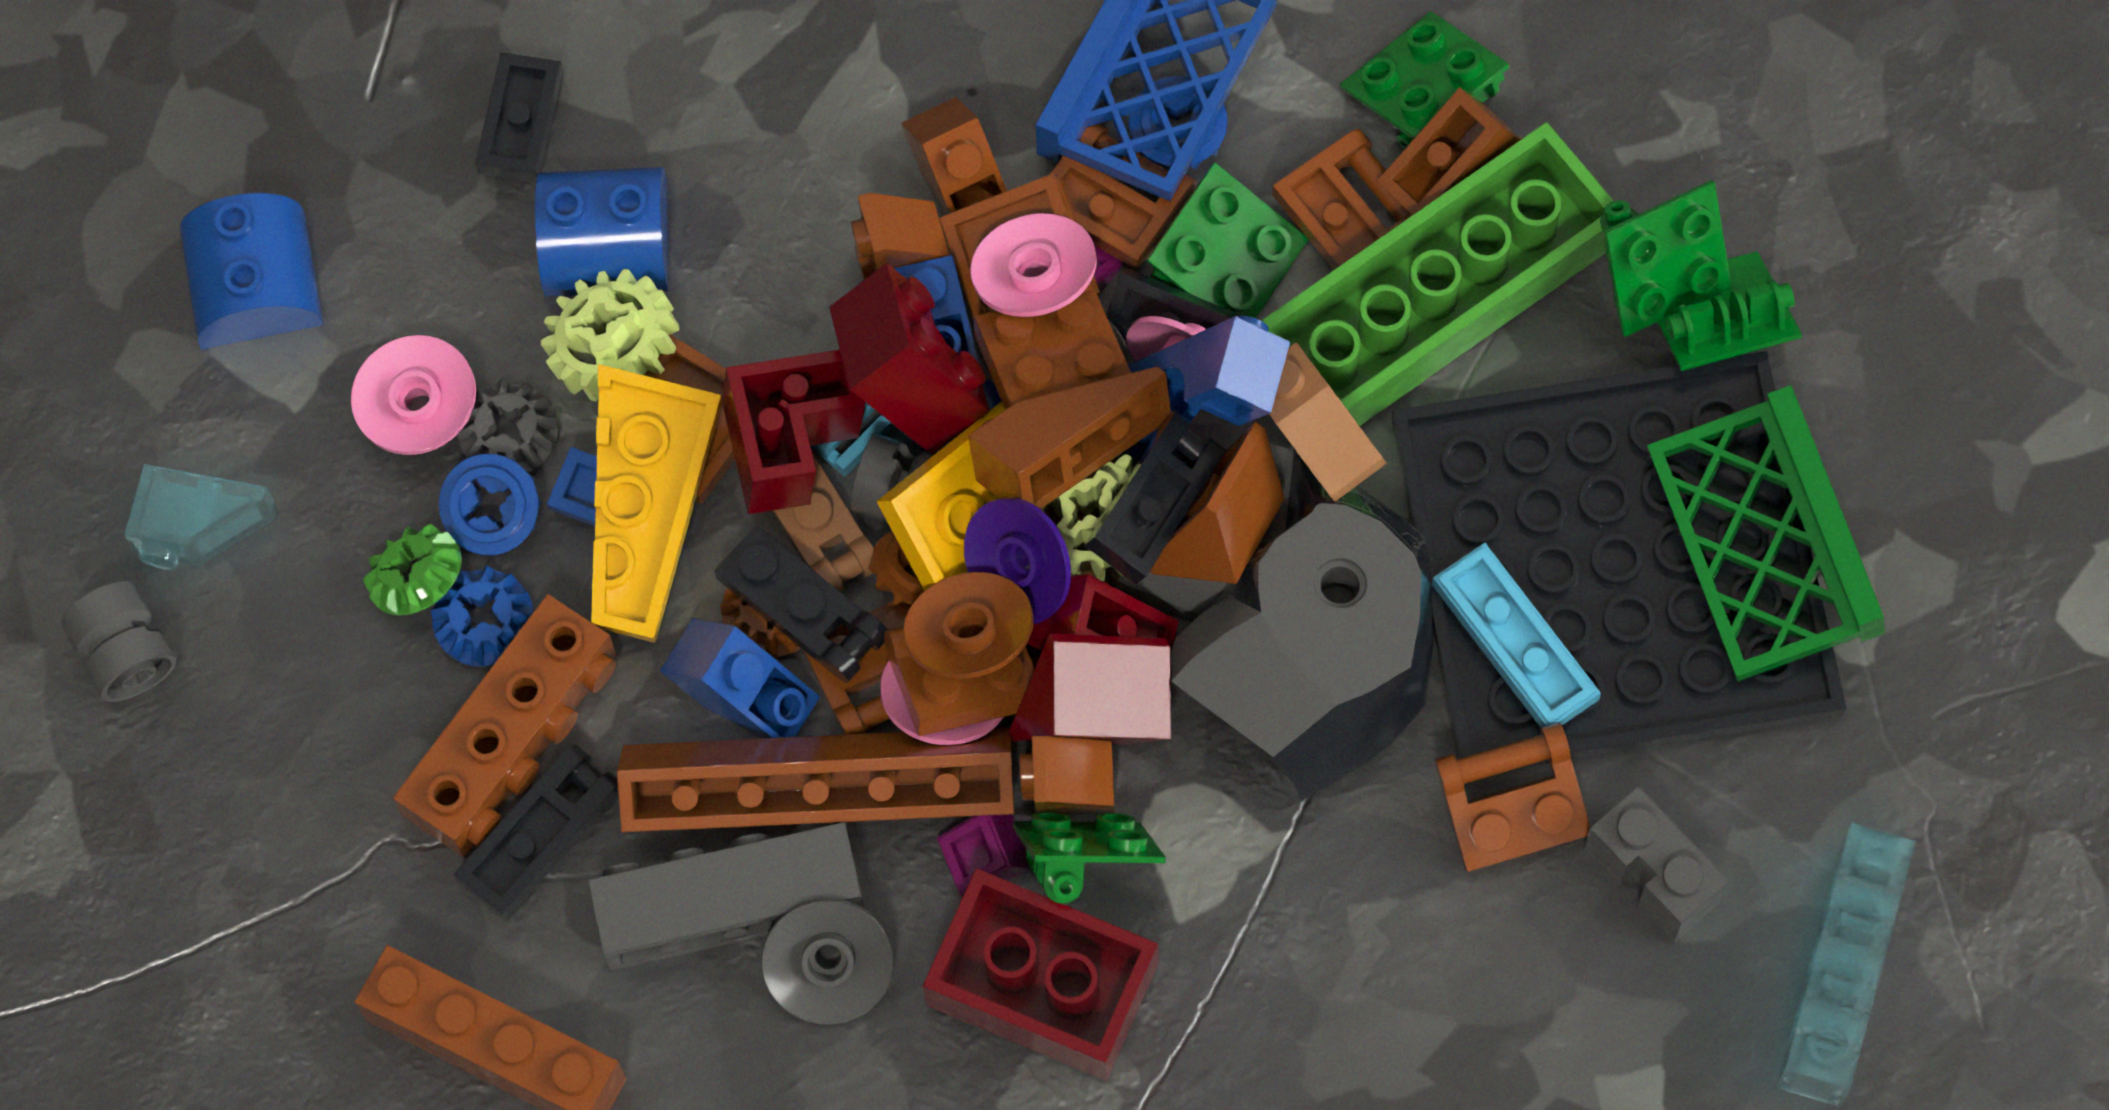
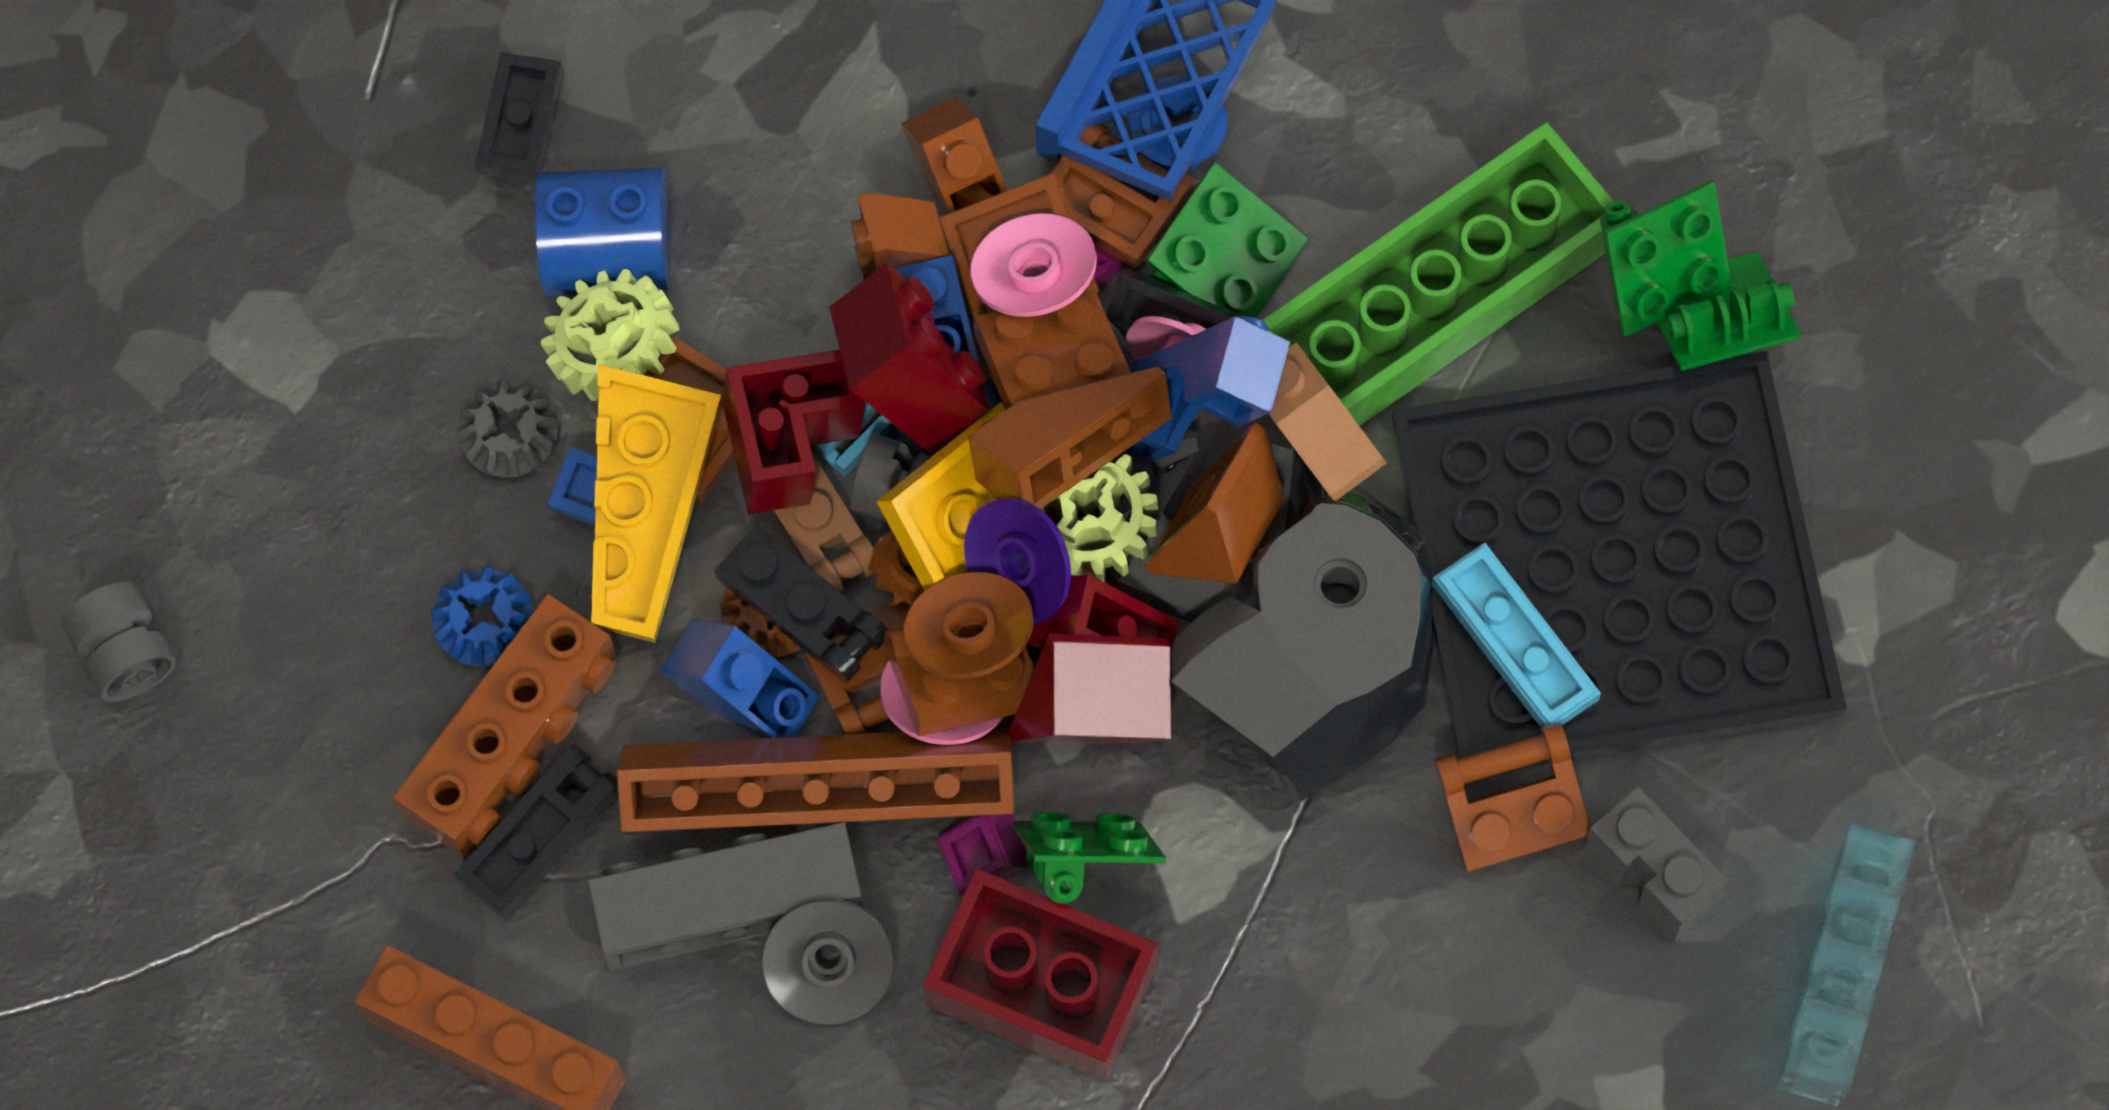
clear light blue slope [124,464,278,570] -> none
blue brick [180,193,324,350] -> none
bright pink dish [351,335,476,455] -> none
bright green gear [363,523,462,615] -> none
blue gear [439,454,542,555] -> none
dark orange slope [1020,736,1114,815] -> none
black plate [1084,410,1226,585] -> none
dark orange plate [1272,129,1412,270] -> none
green hinge [1339,11,1510,150] -> none
dark orange slope [1376,87,1521,215] -> none
green fence [1647,385,1886,681] -> none

